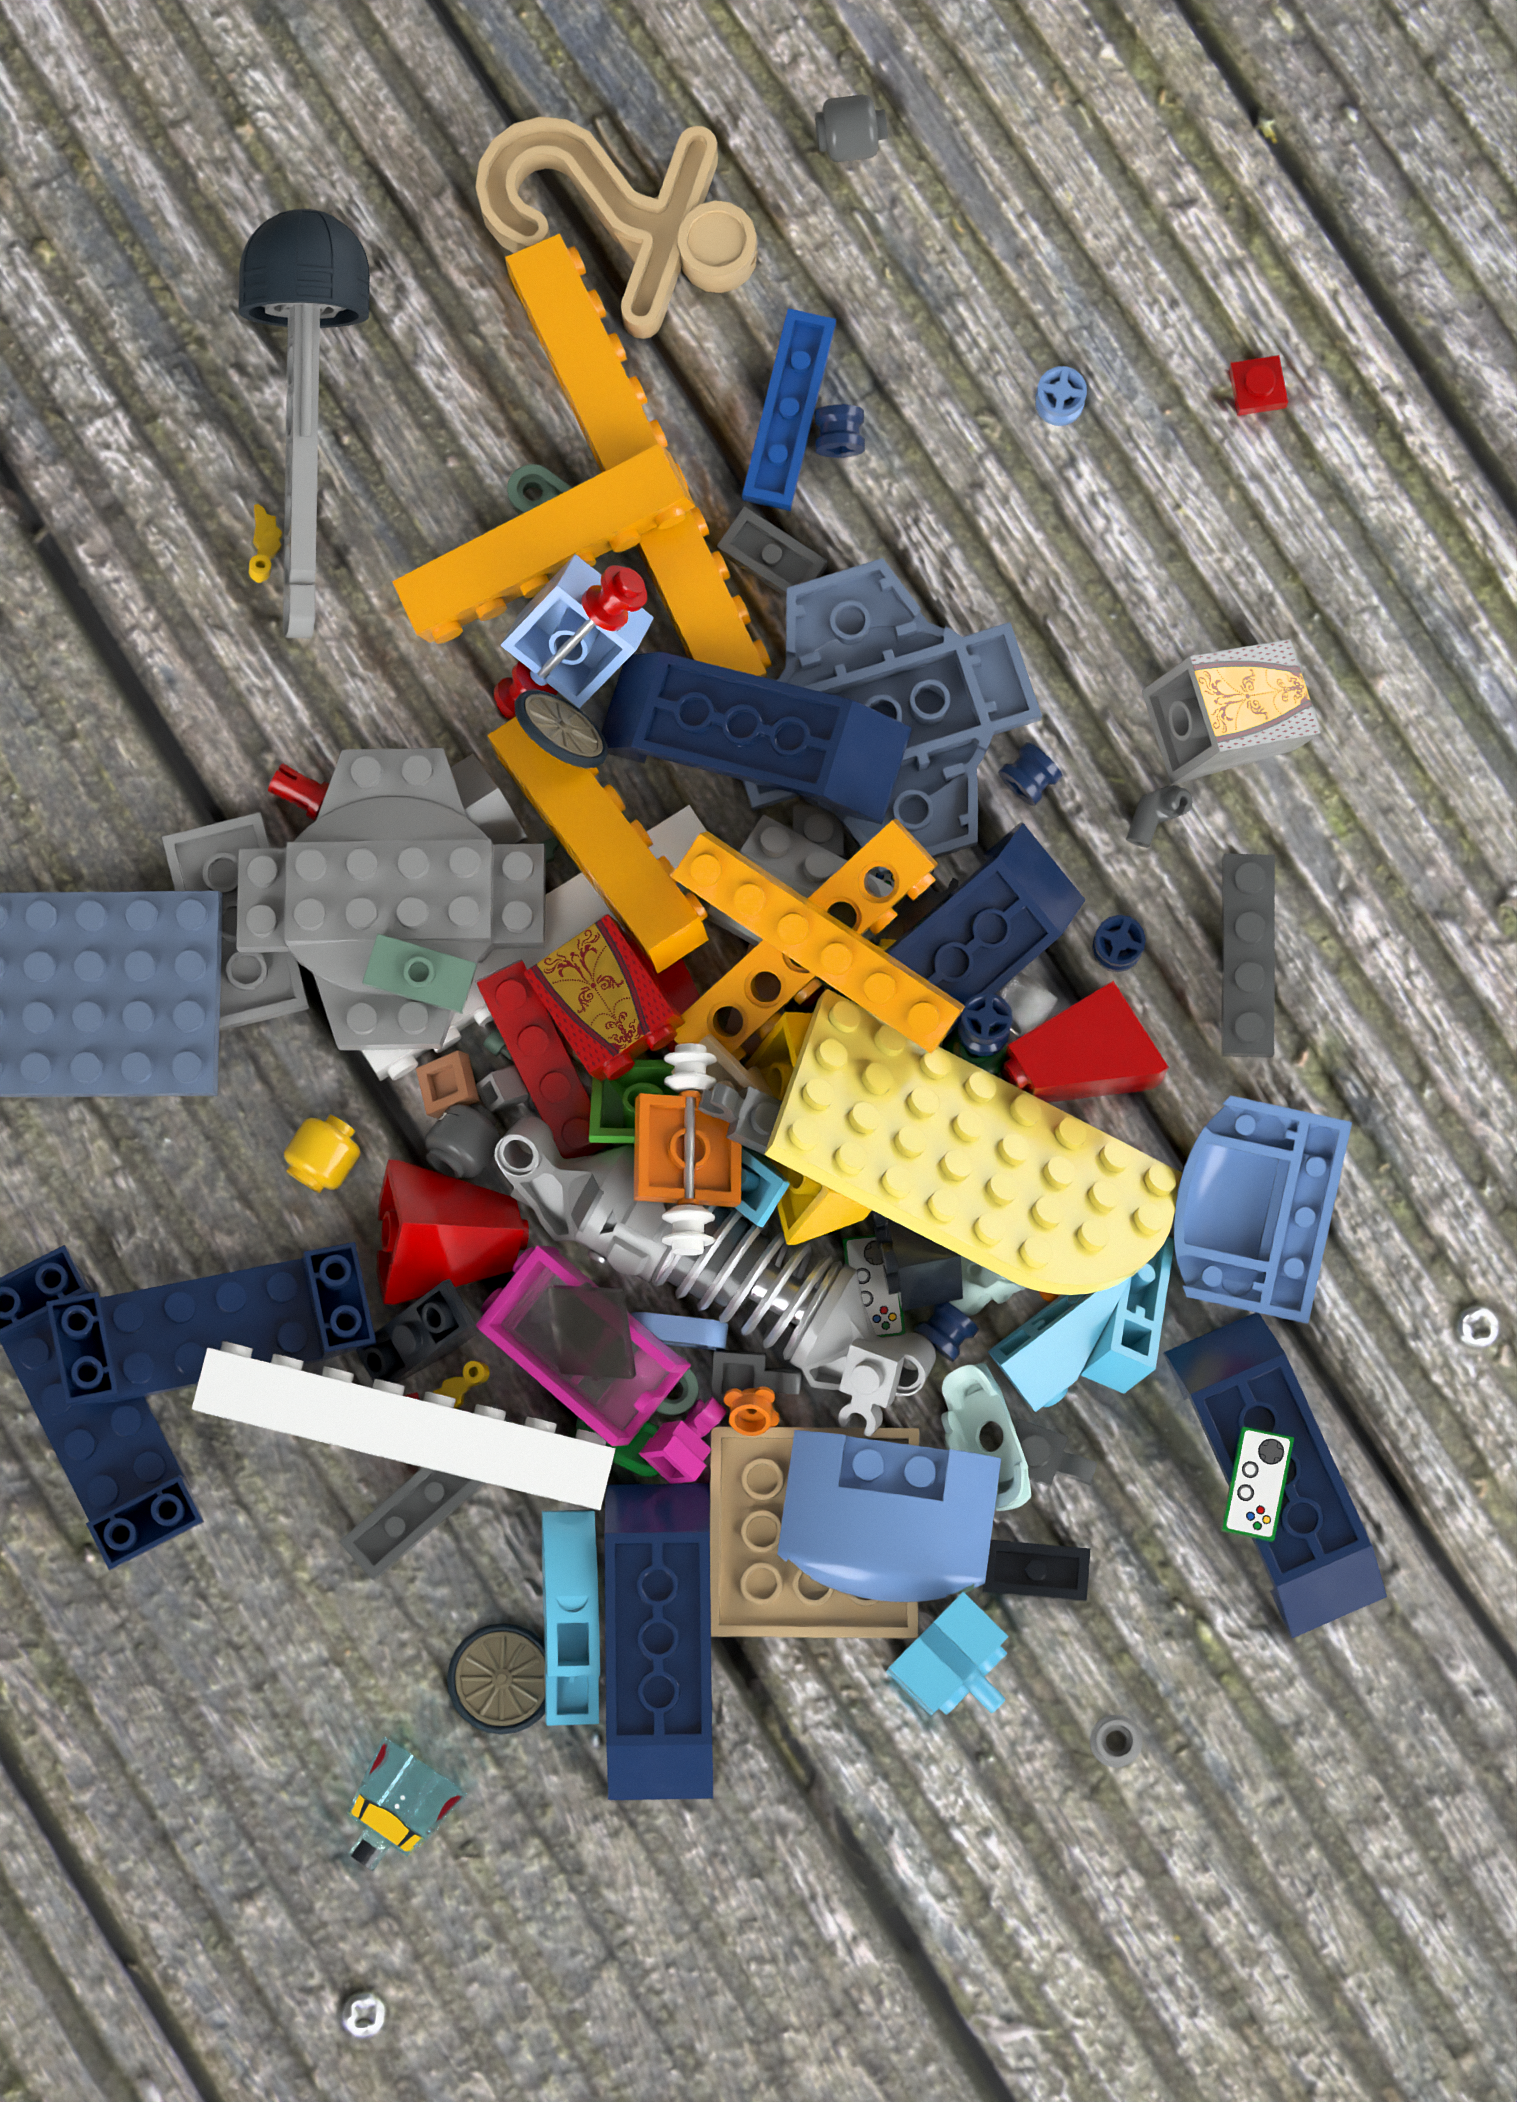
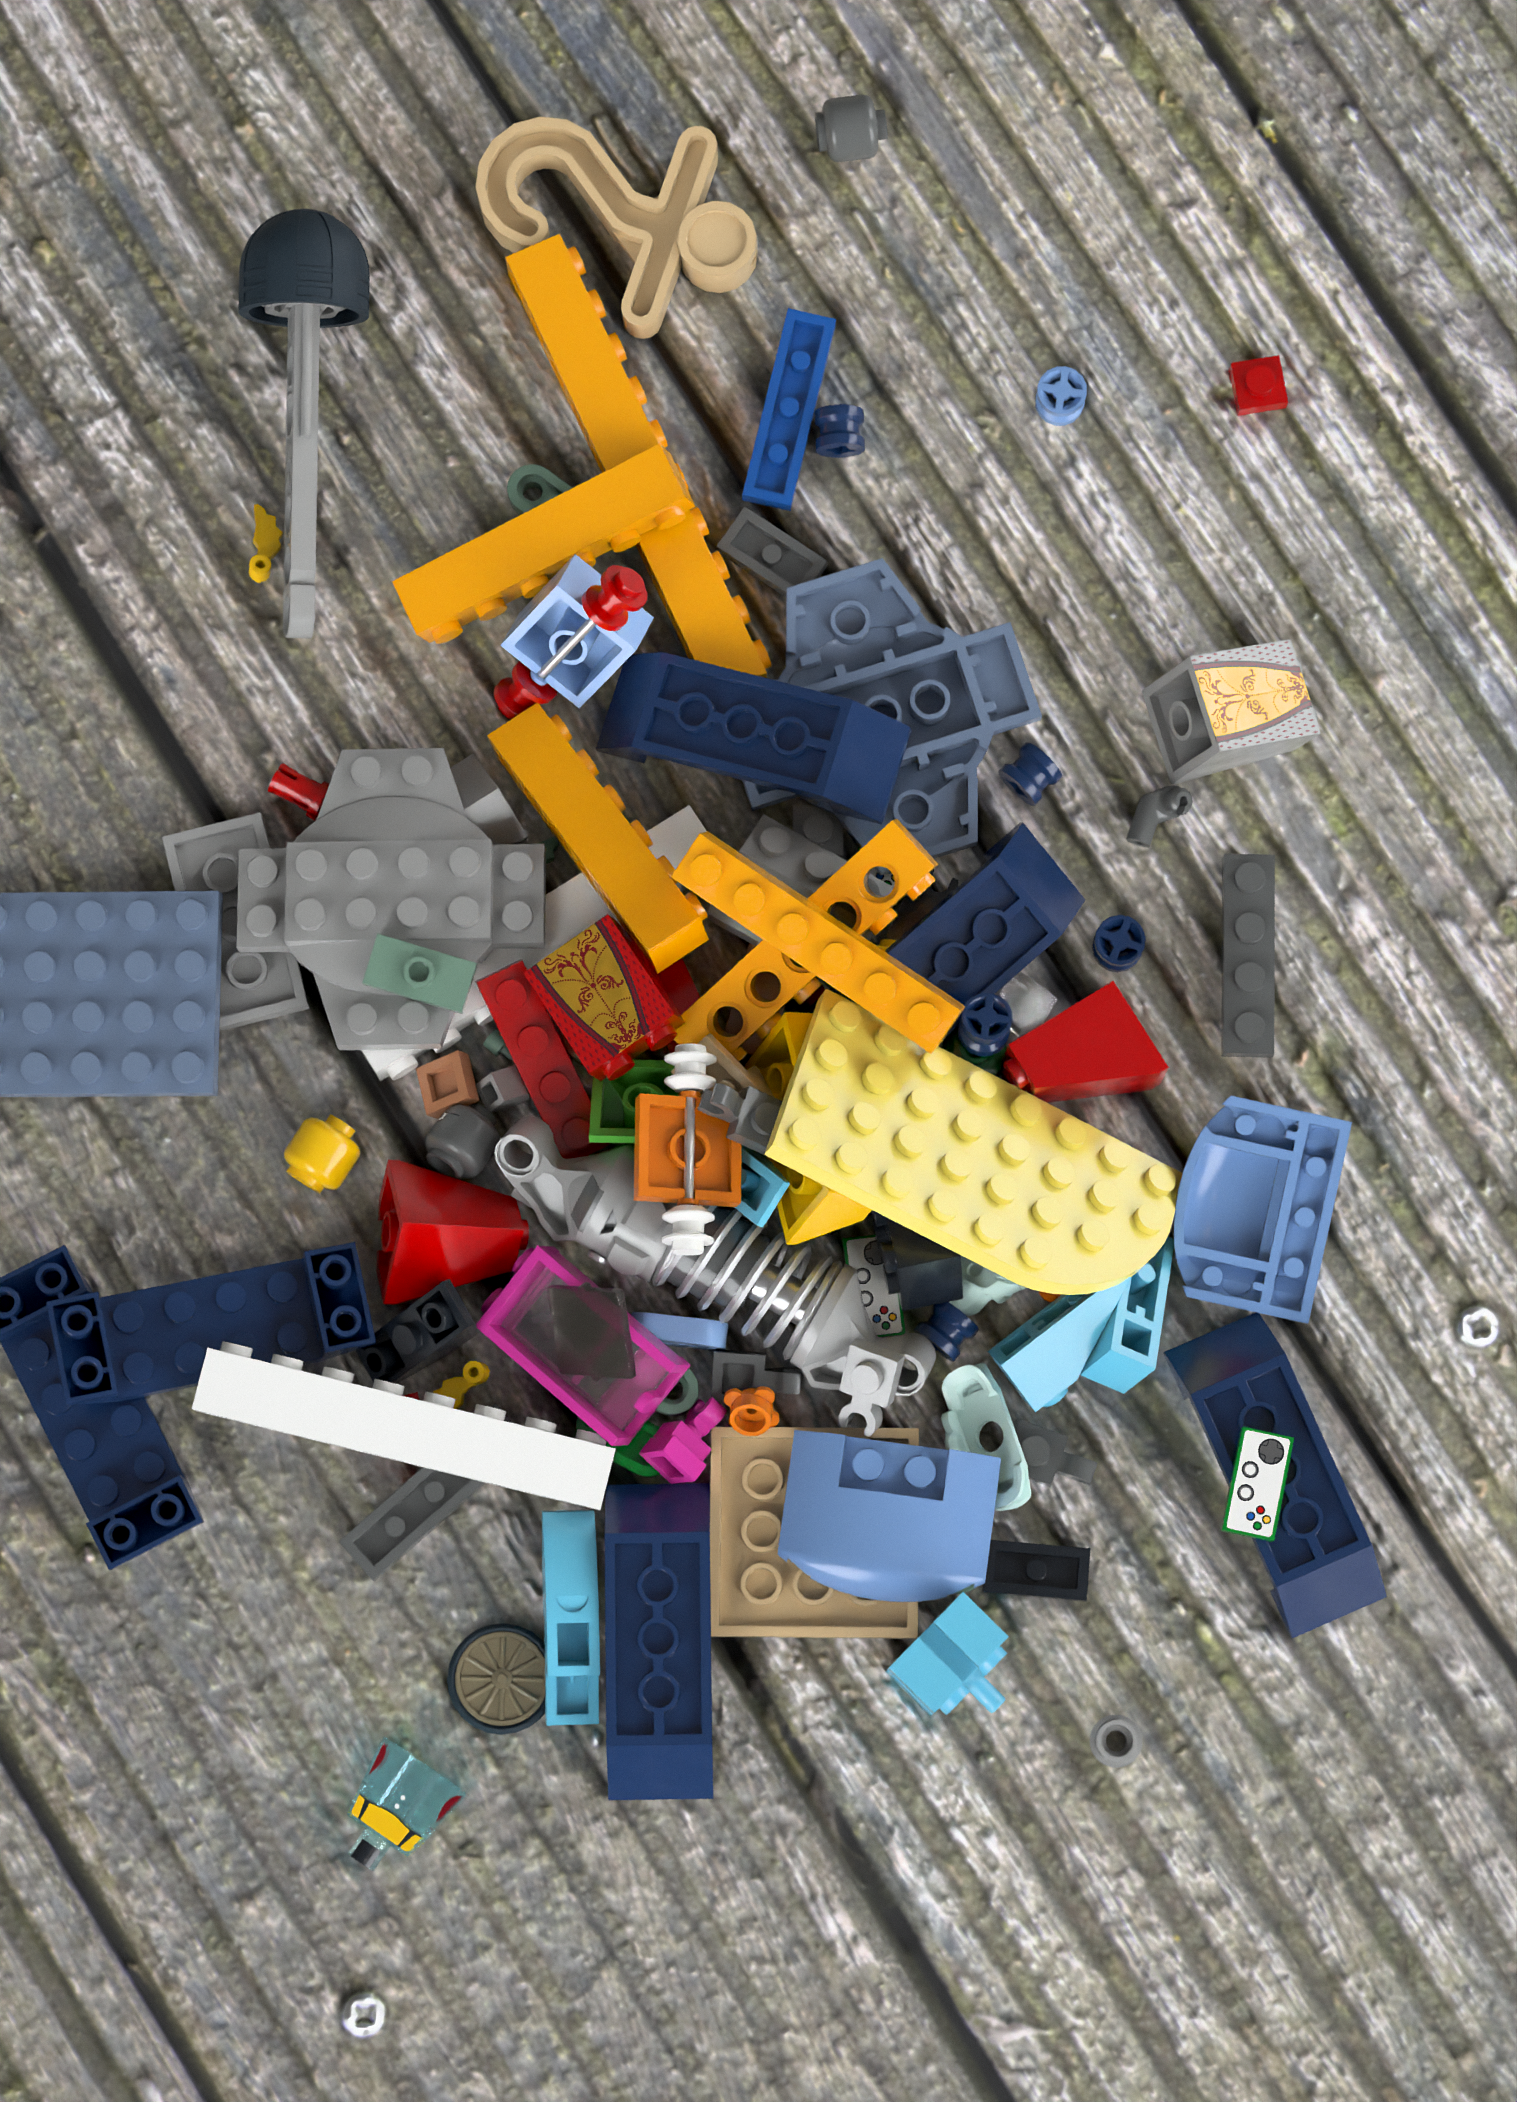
dark tan wheel [515,690,608,768] -> none

